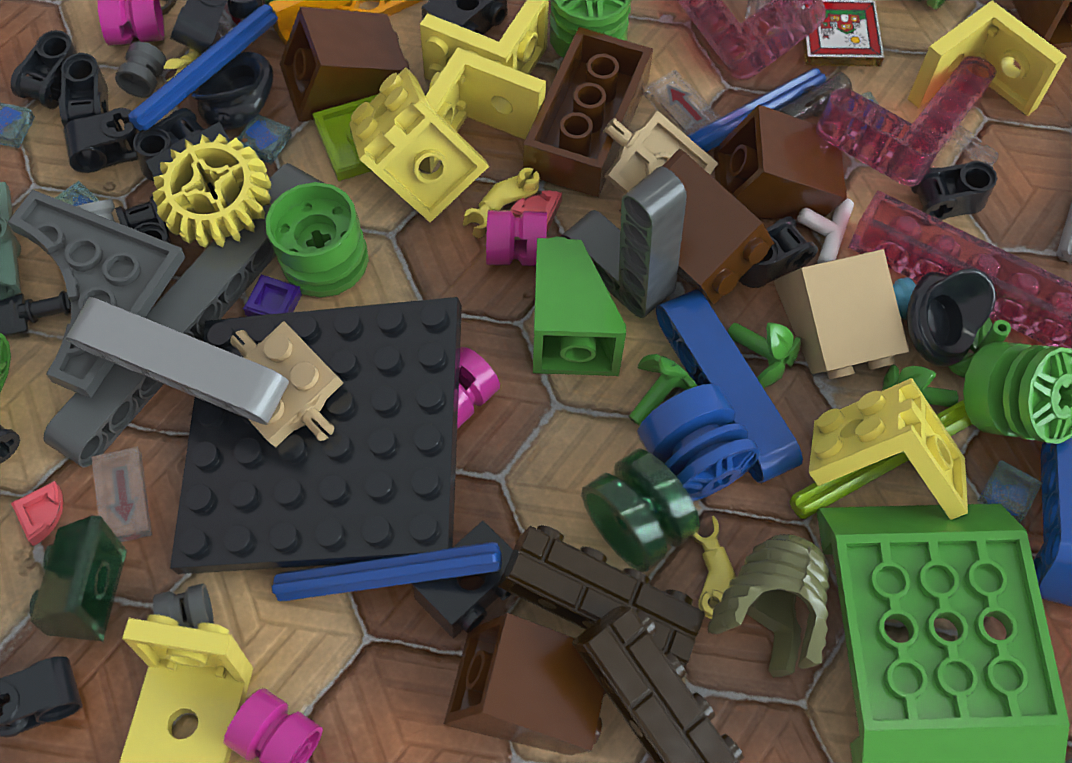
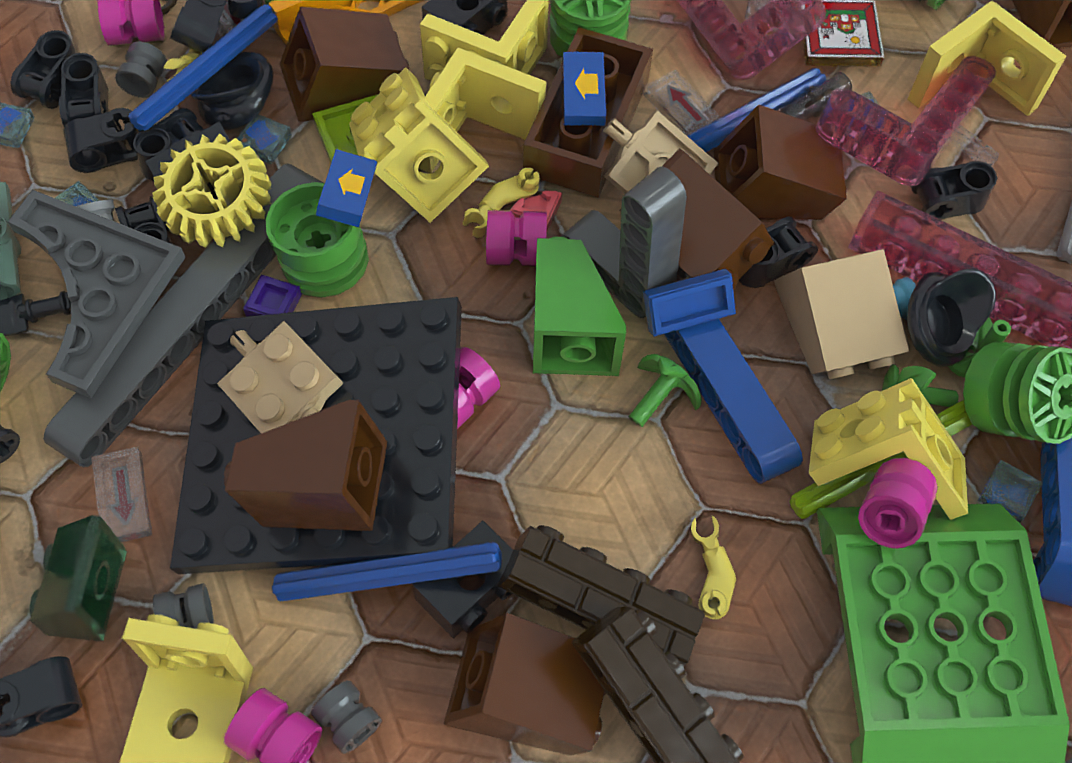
coral tile [11,481,63,546] -> none
light grey beam [66,297,289,425] -> none
clear green wheel [581,448,700,572] -> none
blue wheel [637,384,760,504] -> none
olive hair [708,534,830,678] -> none
bright green plant [728,322,801,388] -> none
white piece [797,198,854,264] -> none
none -> reddish brown slope [224,400,387,531]
none -> dark grey wheel [311,680,382,754]
none -> blue tile [316,149,378,227]
none -> blue tile [563,52,606,125]
none -> blue tile [643,269,736,337]
none -> dark pink wheel [858,458,938,548]

